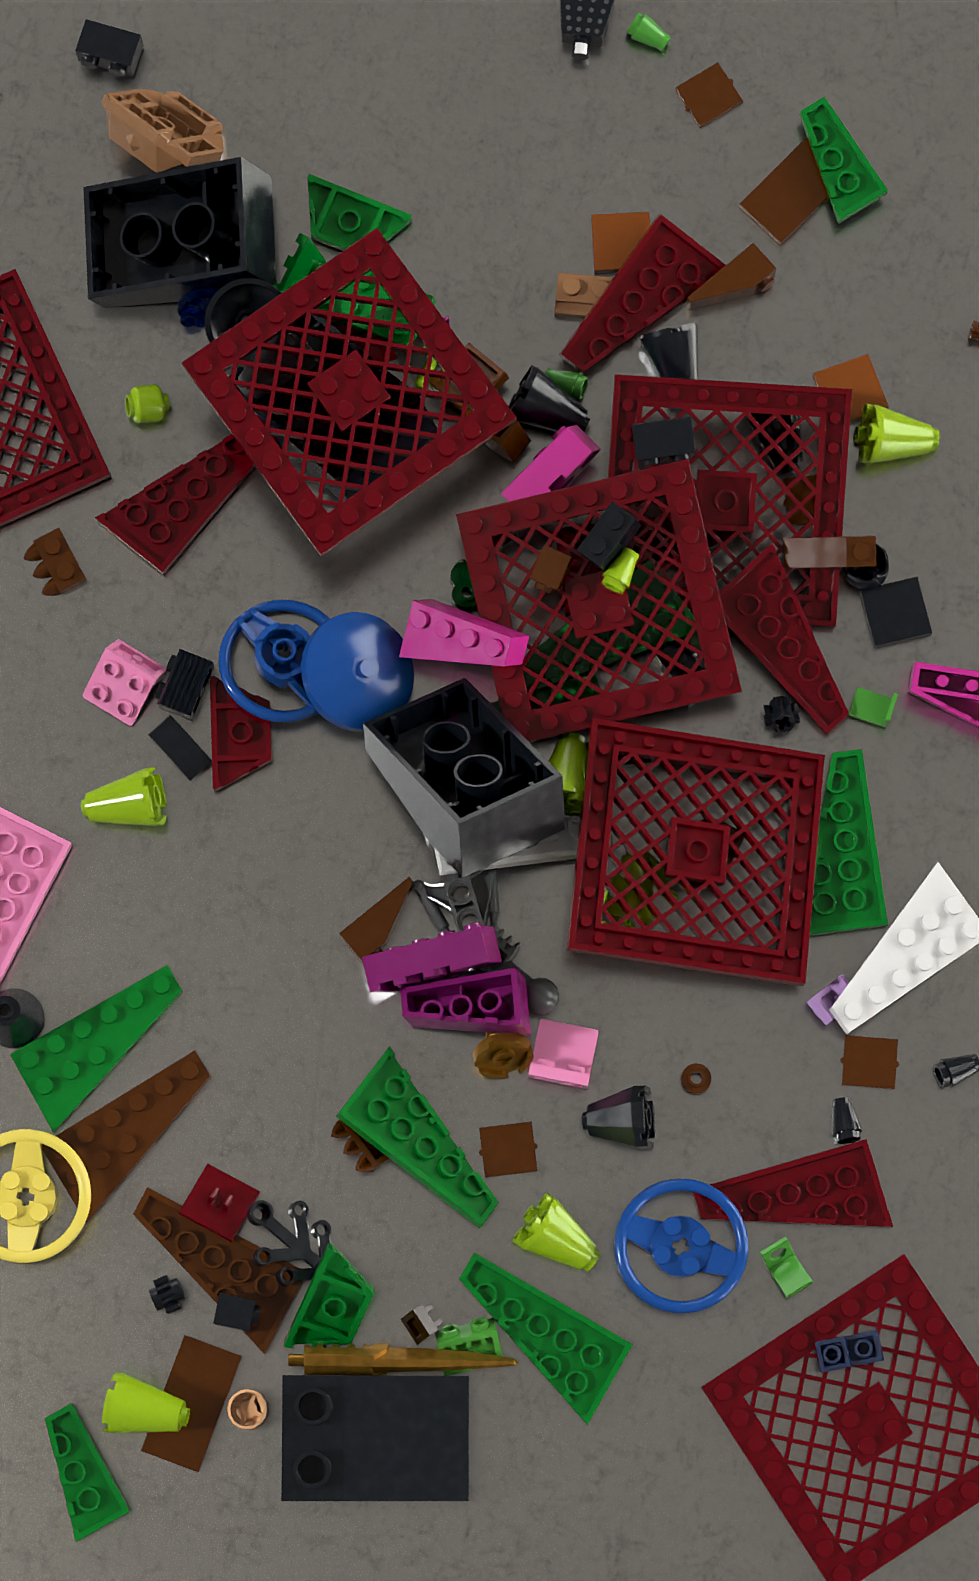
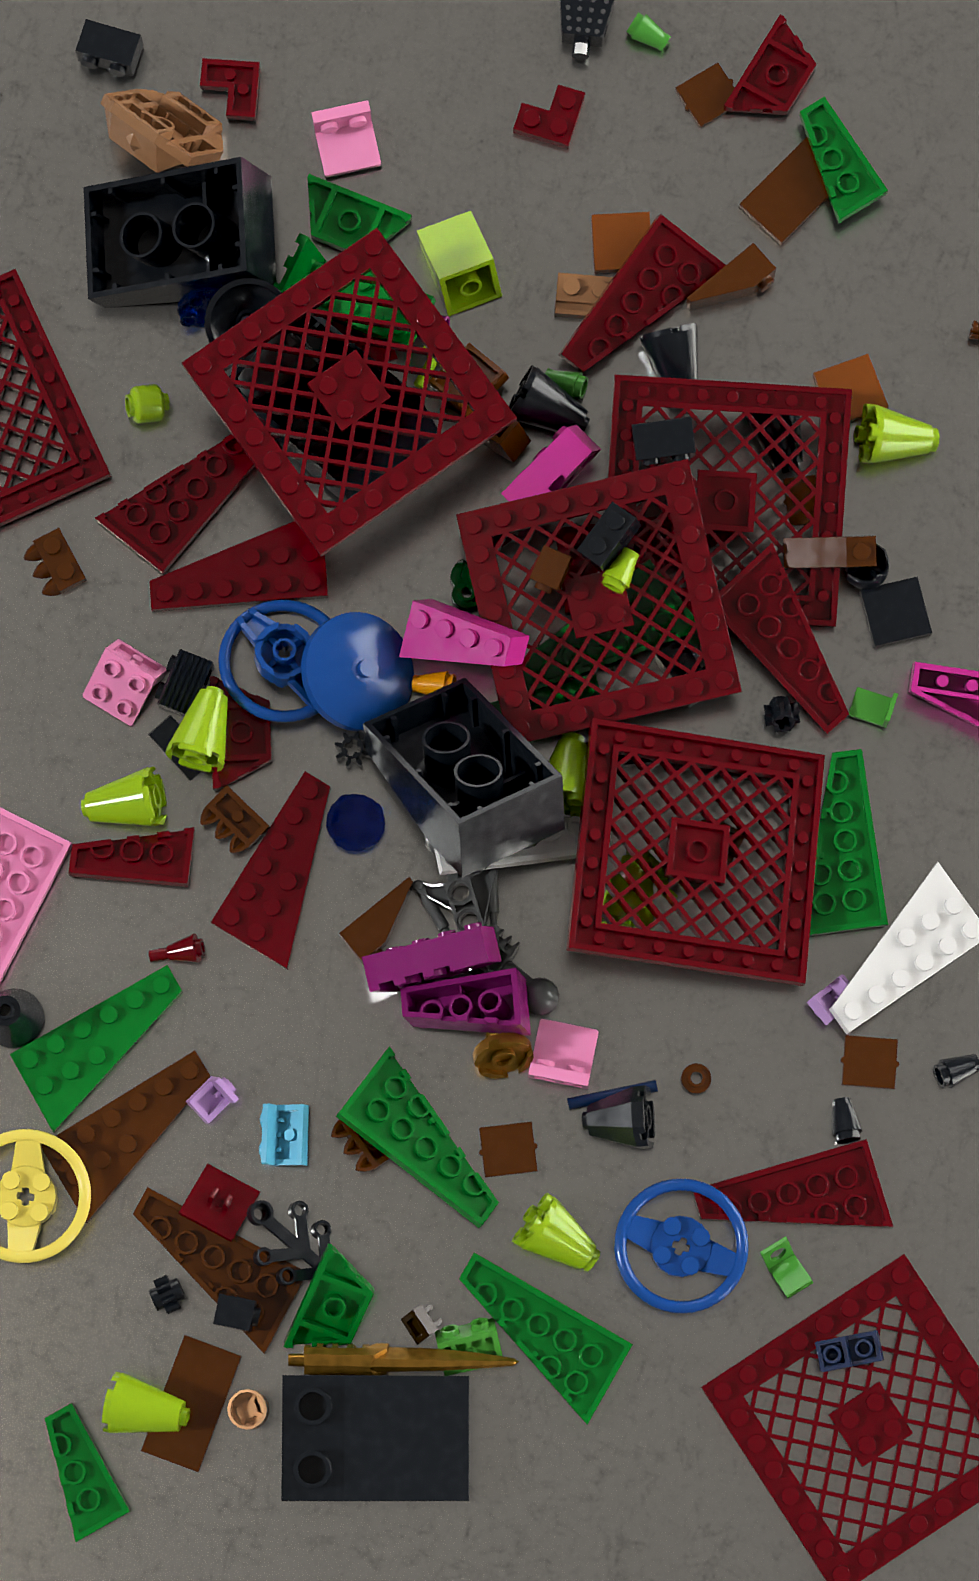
none -> dark red wing [68,827,195,887]
none -> dark red wing [149,521,328,612]
none -> dark red cone [149,933,205,963]
none -> lime cone [165,686,228,772]
none -> lavender bracket [186,1076,239,1124]
none -> dark red plate [200,58,260,121]
none -> reddish brown plate [200,785,270,853]
none -> dark red wing [211,771,331,970]
none -> medium azure bracket [259,1103,309,1166]
none -> bright pink bracket [311,100,381,178]
none -> clear blue dish [326,794,385,852]
none -> black gear [335,731,370,769]
none -> light orange cone [412,671,457,695]
none -> lime slope [417,211,502,316]
none -> dark red plate [513,85,585,149]
none -> dark blue bar [567,1080,658,1110]
none -> dark red wing [723,14,816,115]

